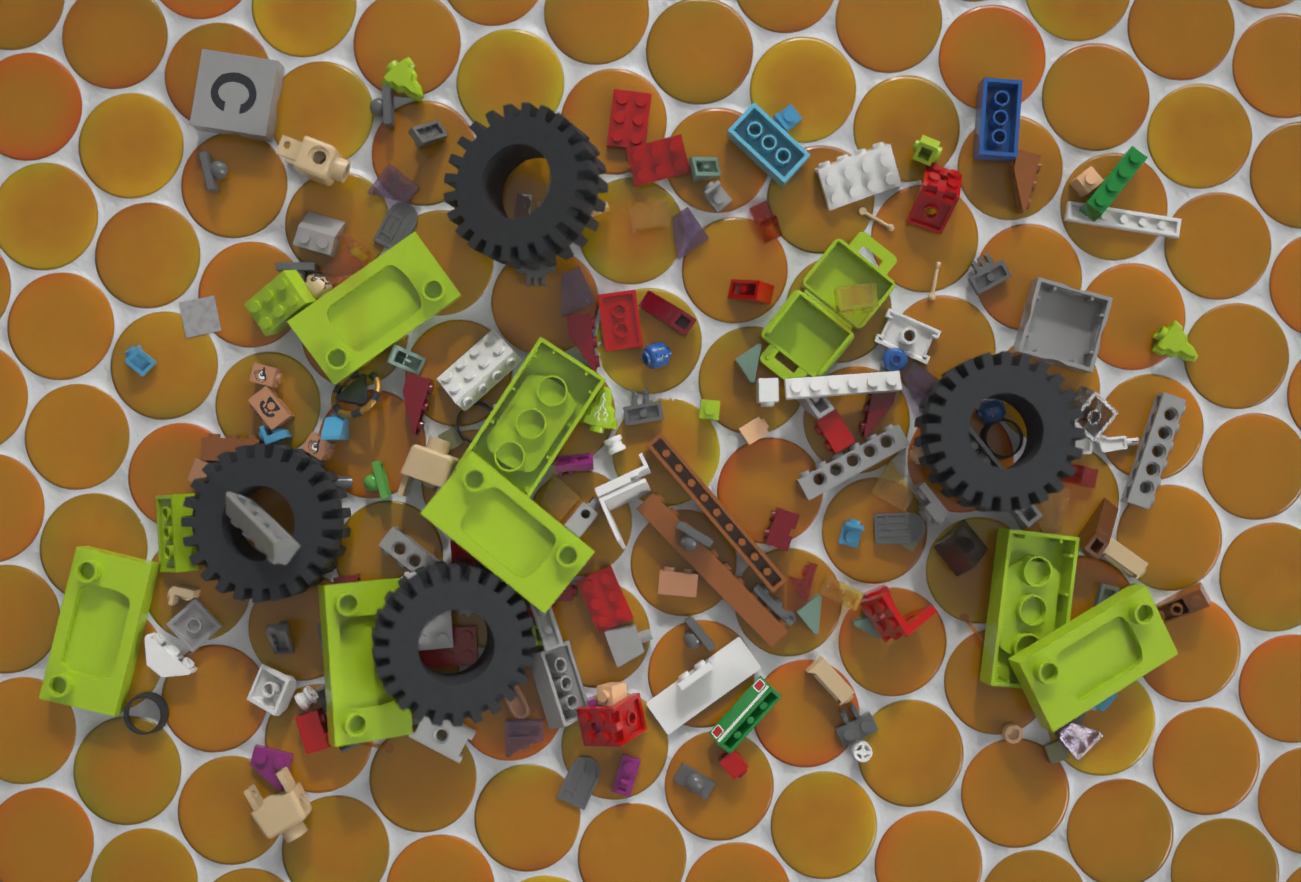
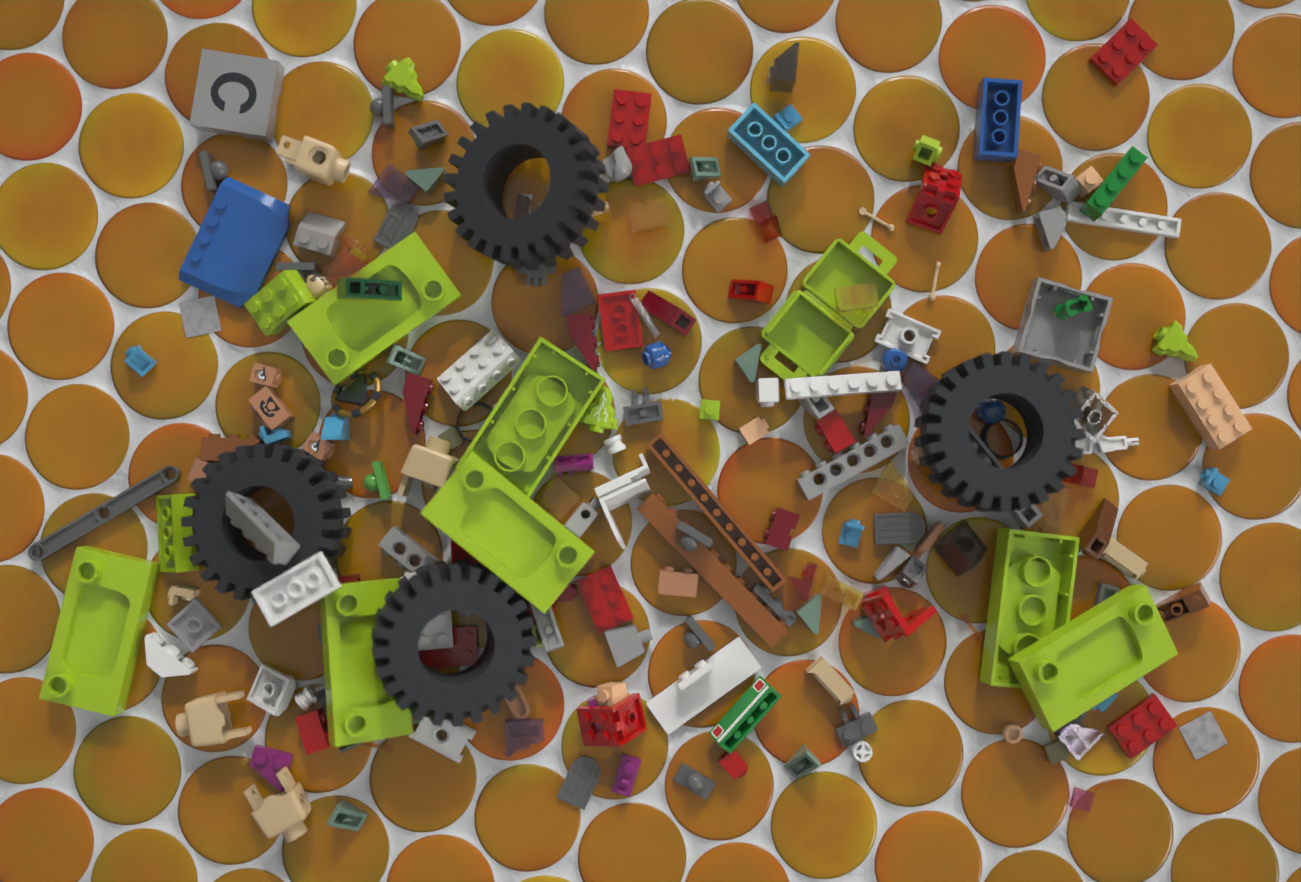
black tyre [124,692,169,735] -> none
dark grey tile [265,621,295,654] -> none
light grey slope [530,640,589,729] -> none
wing [672,207,709,260] -> none
white bracket [815,142,902,210] -> none
light grey plate [911,482,949,525] -> none
dark grey hinge [968,253,1012,295] -> none
light grey brick [1120,392,1186,509] -> none
none -> dark grey beam [28,466,181,561]
none -> tan piece [175,690,252,747]
none -> blue slope [178,176,291,309]
none -> white plate [252,552,342,627]
none -> sand green slope [326,799,368,831]
none -> dark green slope [337,277,402,301]
none -> sand green slope [405,167,446,196]
none -> light grey hair [602,146,632,182]
none -> white piece [631,293,662,341]
none -> clear smoke slope [766,42,799,93]
none -> sand green slope [784,744,821,779]
none -> light grey slope [873,546,910,581]
none -> flat silver bracket [894,555,928,589]
none -> nougat tile [915,521,945,555]
none -> light grey slope [1033,206,1067,252]
none -> light grey slope [1034,165,1082,205]
none -> green animal [1053,295,1093,320]
none -> clear pink tile [1069,787,1095,812]
none -> red plate [1089,18,1158,87]
none -> red plate [1106,693,1178,759]
none -> light nougat brick [1169,363,1252,450]
none -> flat silver sticker [1179,711,1228,760]
none -> dark azure bracket [1197,467,1230,496]

